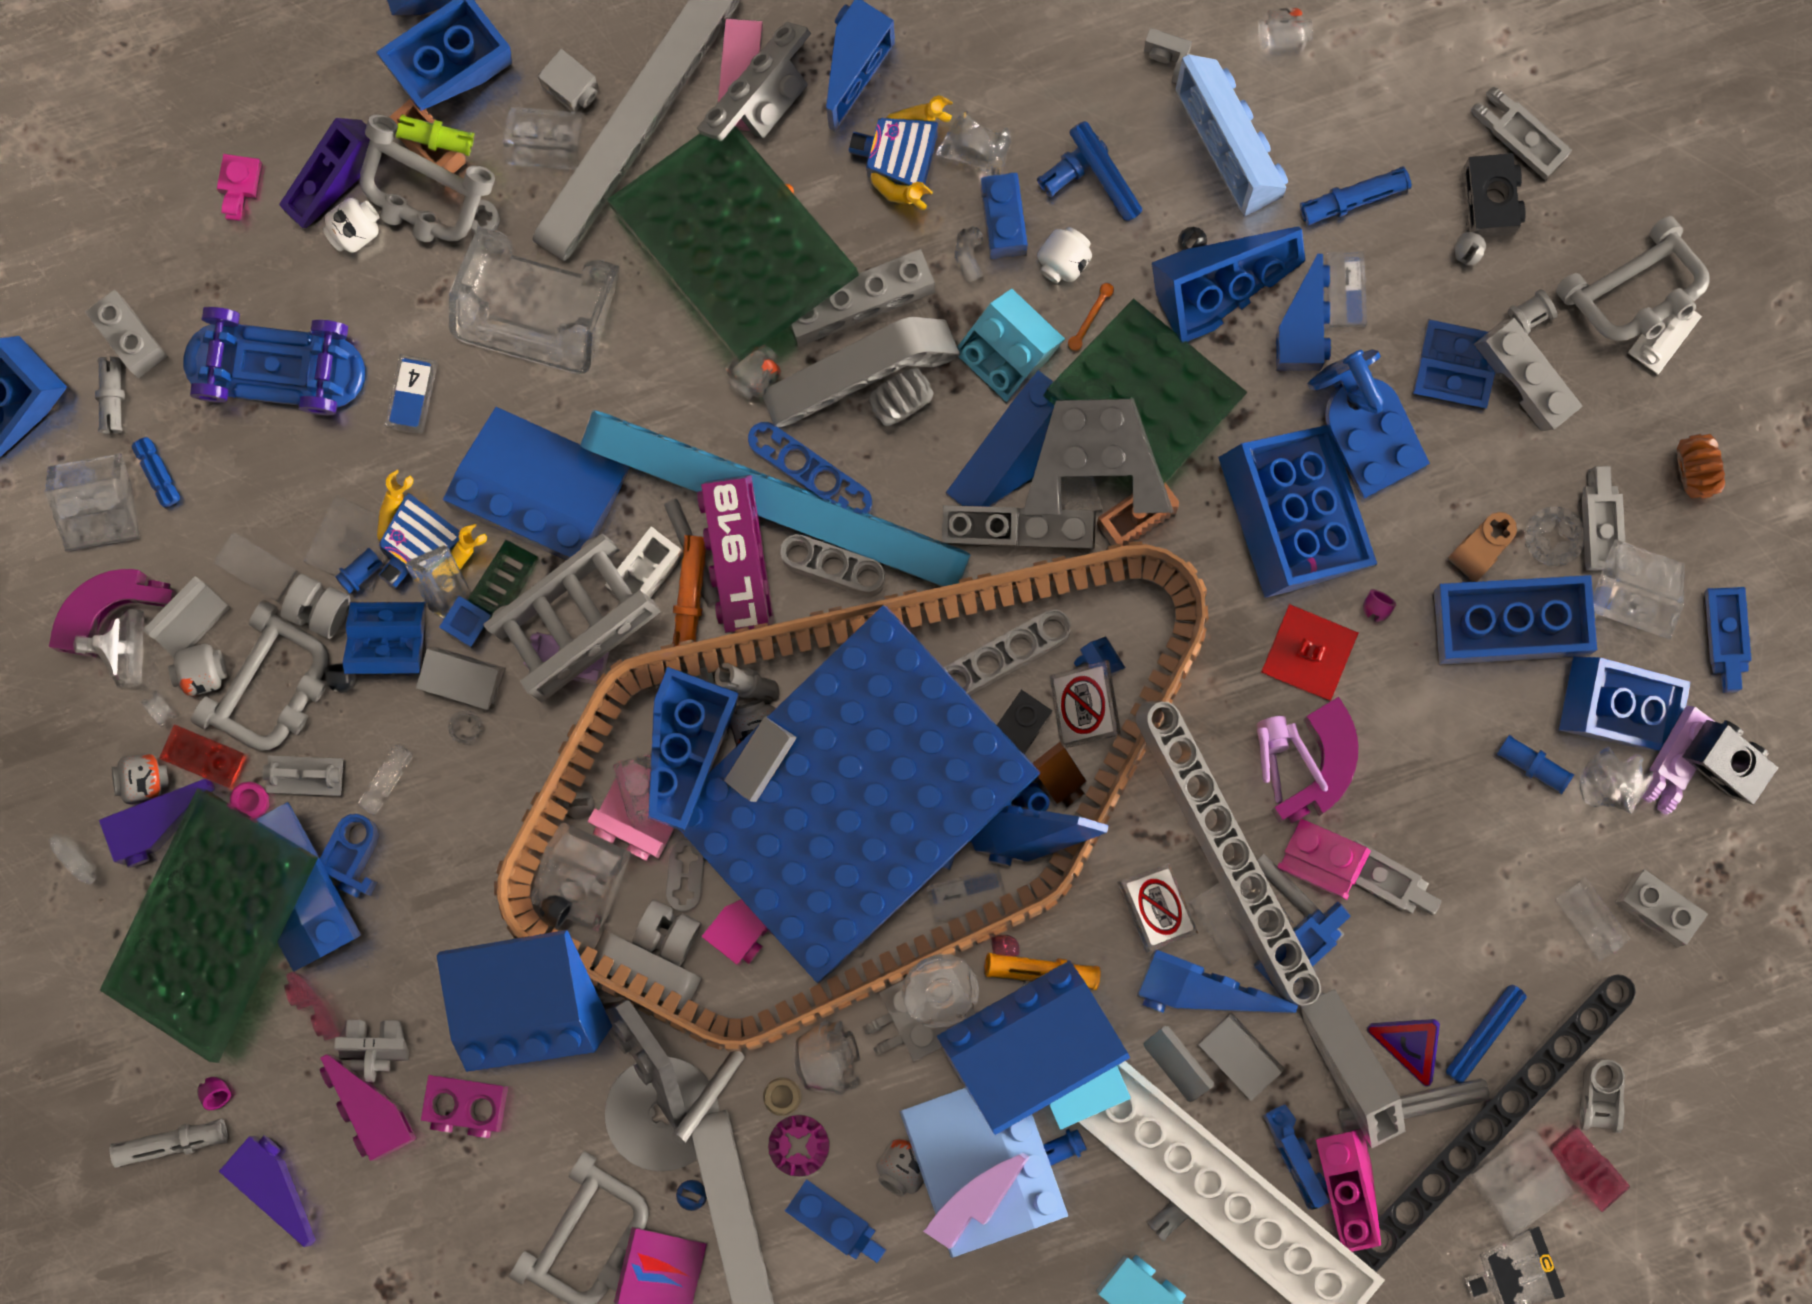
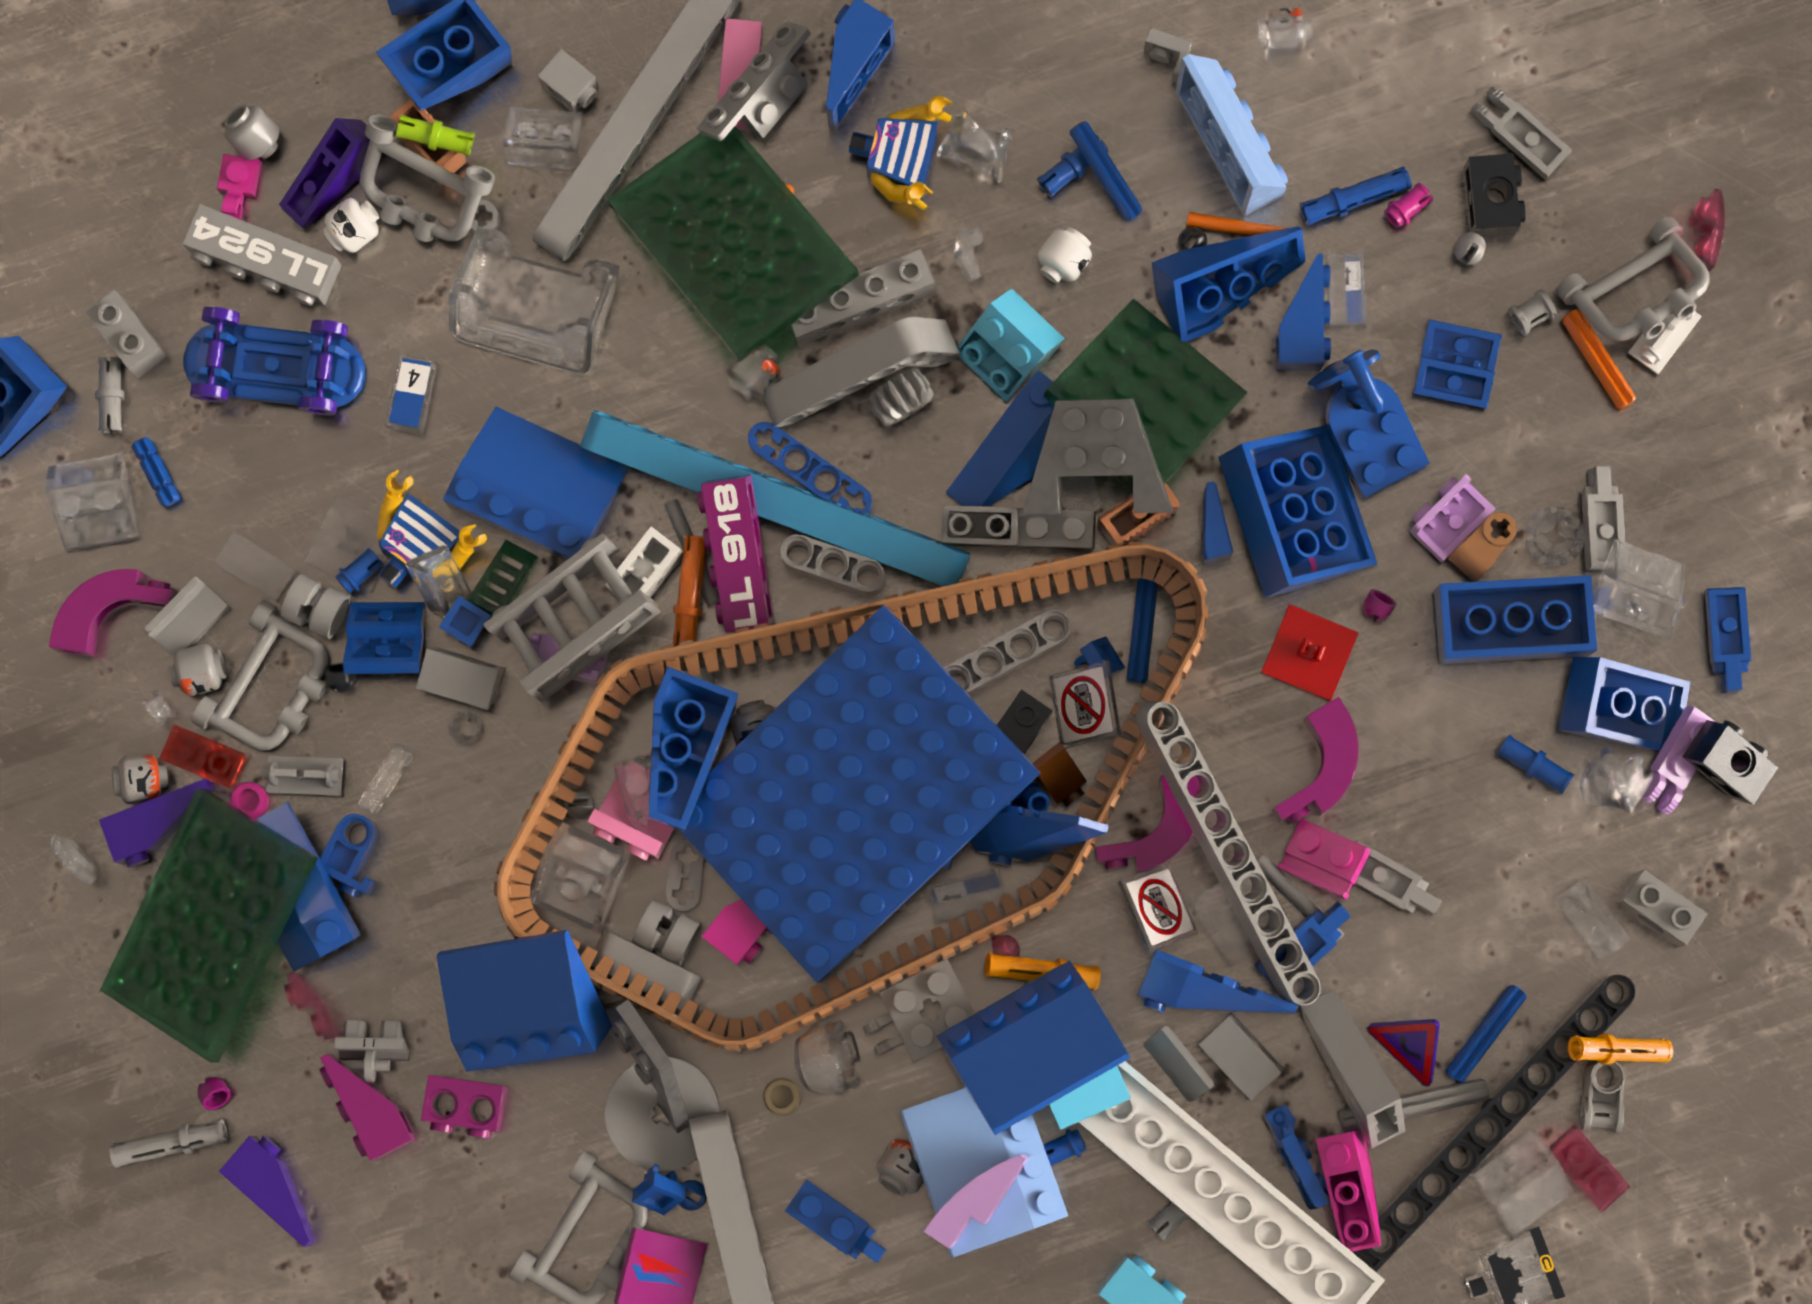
clear piece [73,609,144,688] -> none
black hinge [540,895,573,929] -> none
light grey bar [672,1051,745,1145] -> none
light grey pin [715,663,779,703] -> none
light grey slope [724,717,797,802] -> none
magenta gear [768,1115,829,1177] -> none
clear tile [902,954,980,1028] -> none
blue brick [981,173,1028,259] -> none
orange hinge [1068,283,1114,352] -> none
lavender plant [1257,716,1328,804] -> none
light grey arch [1474,318,1583,431] -> none
dark orange gear [1677,434,1725,499] -> none
none -> light grey brick [182,204,342,306]
none -> light grey head [224,105,280,160]
none -> blue tile [632,1164,686,1215]
none -> magenta arch [1094,775,1199,874]
none -> blue axle [1127,573,1158,684]
none -> orange bar [1186,212,1287,236]
none -> blue slope [1201,481,1233,565]
none -> dark pink pin [1384,183,1433,228]
none -> lavender bracket [1410,474,1496,563]
none -> orange axle [1562,309,1636,409]
none -> light orange pin [1568,1034,1673,1064]
none -> clear pink slope [1693,188,1725,272]

